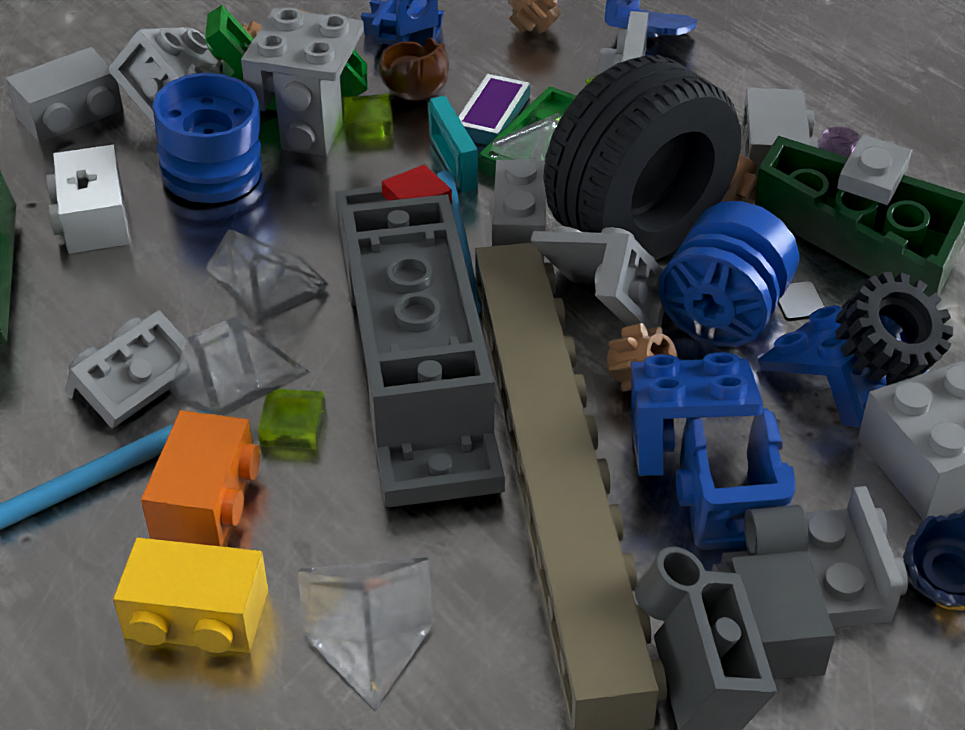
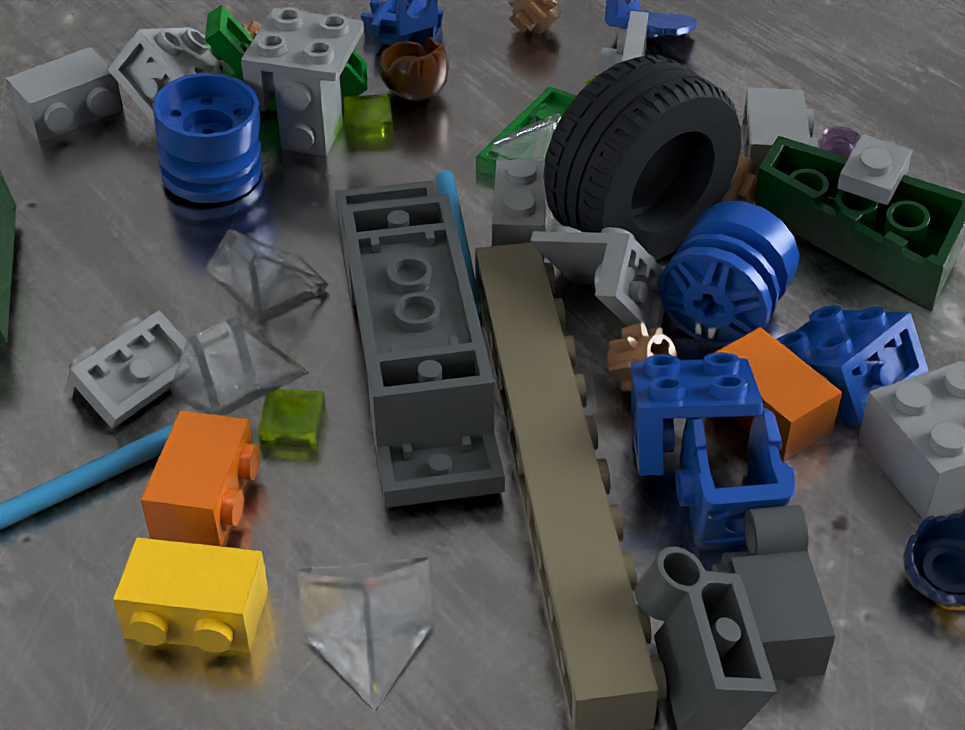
white brick [46,144,130,254] -> none
red tile [381,164,452,204] -> none
teal tile [428,95,478,192] -> none
tile [459,74,530,145] -> none
white sticker [778,281,824,318] -> none
light grey bracket [805,486,908,628] -> none
black tyre [835,271,953,385] -> none
none -> orange brick [714,327,842,462]

